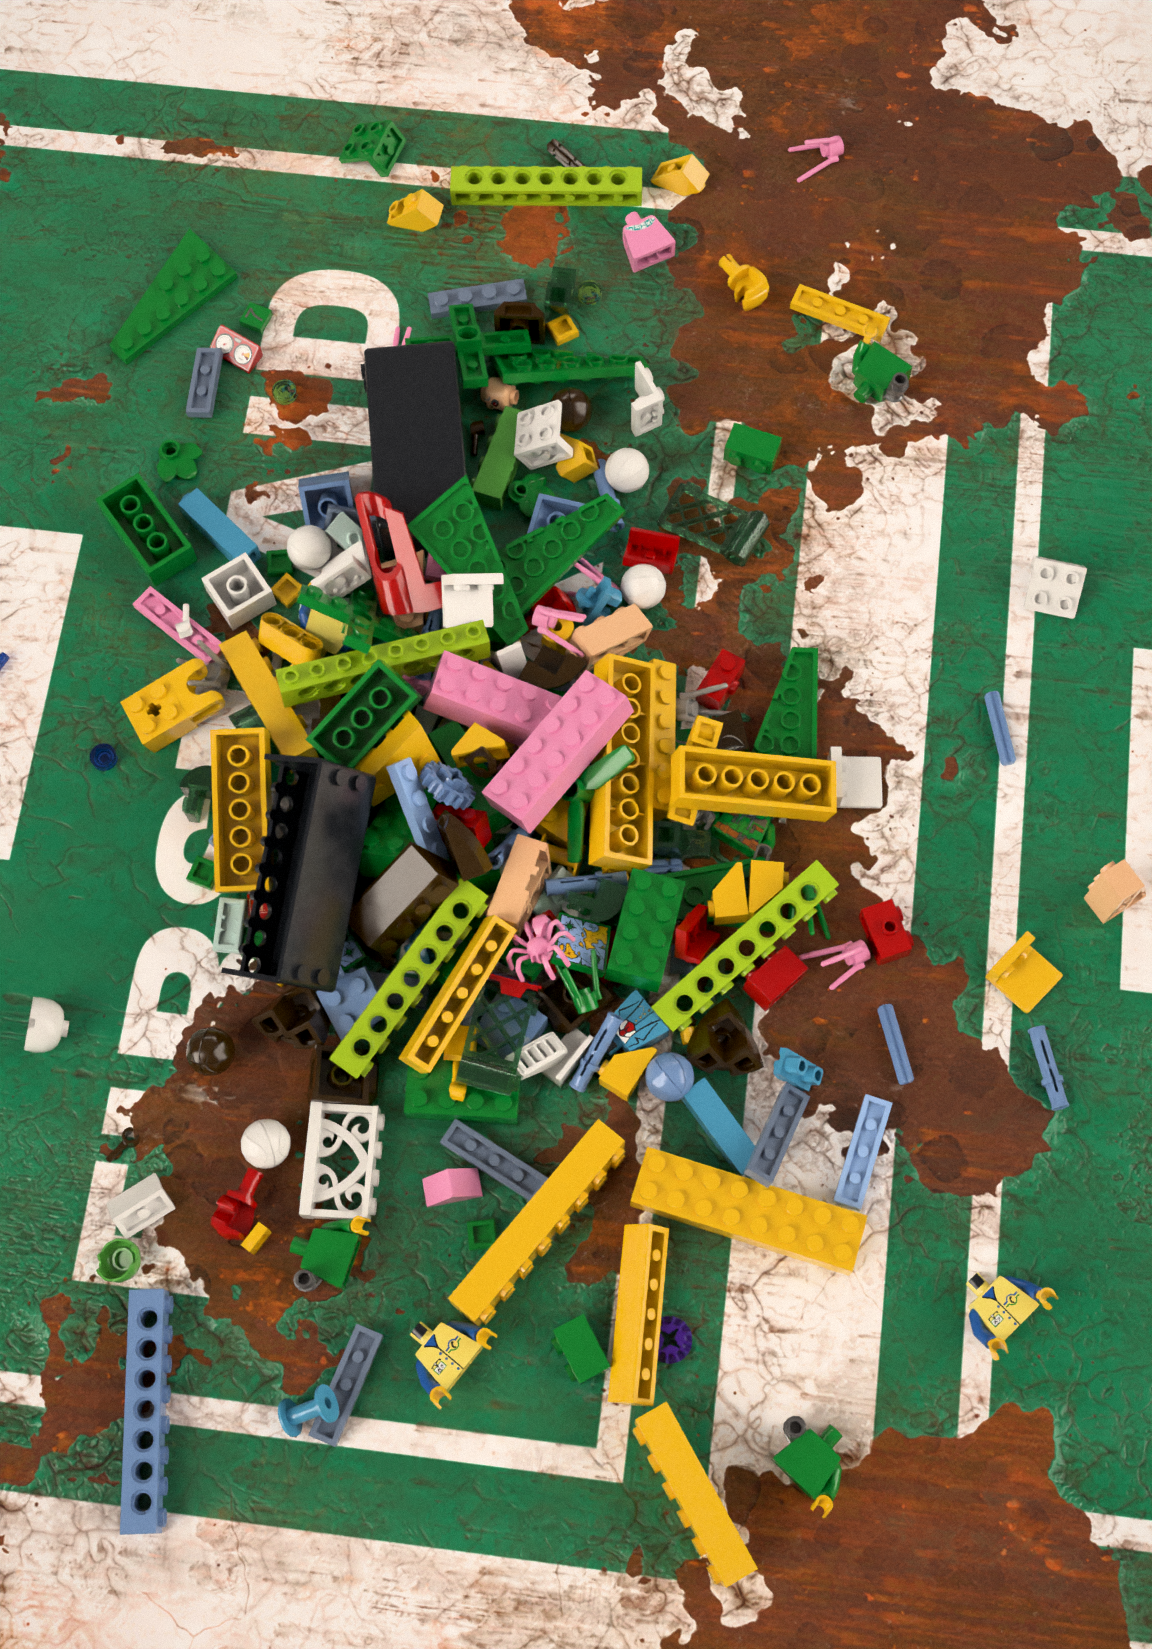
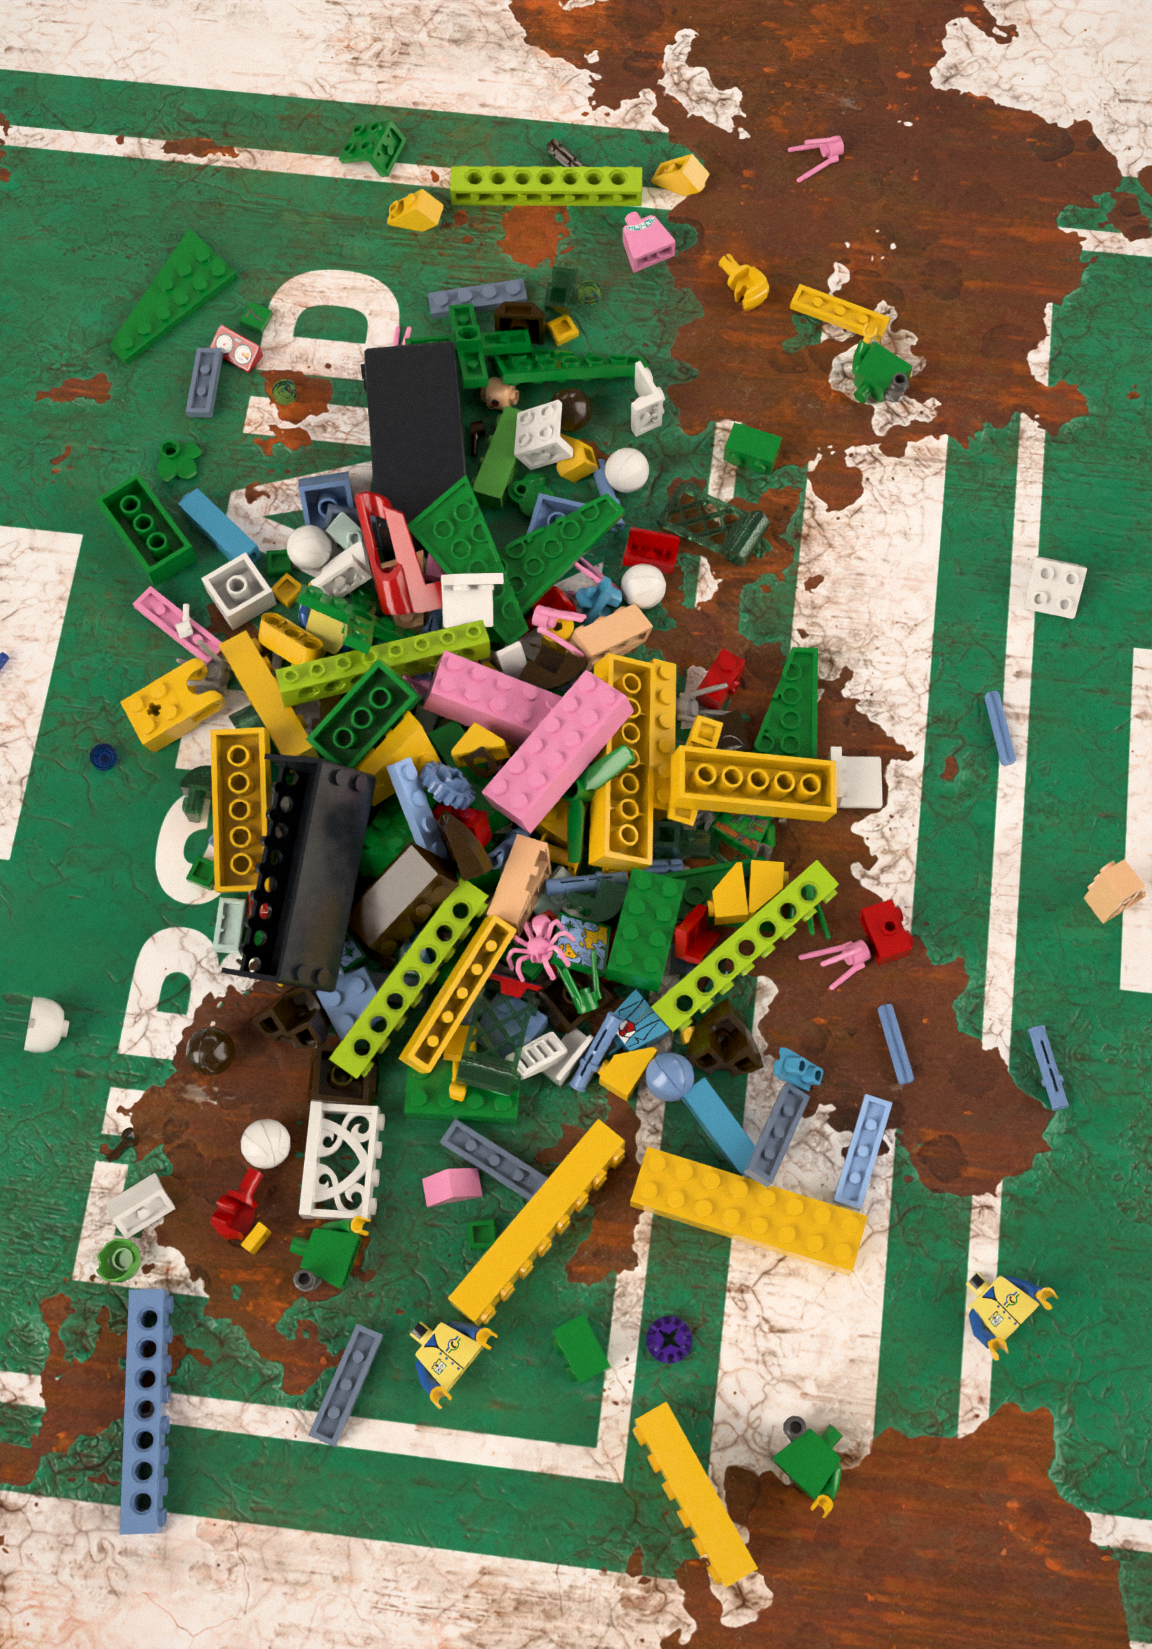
dark azure piece [278,1384,339,1437] -> none
yellow brick [608,1224,669,1406] -> none
red brick [742,945,809,1012] -> none
yellow bracket [985,931,1063,1014] -> none

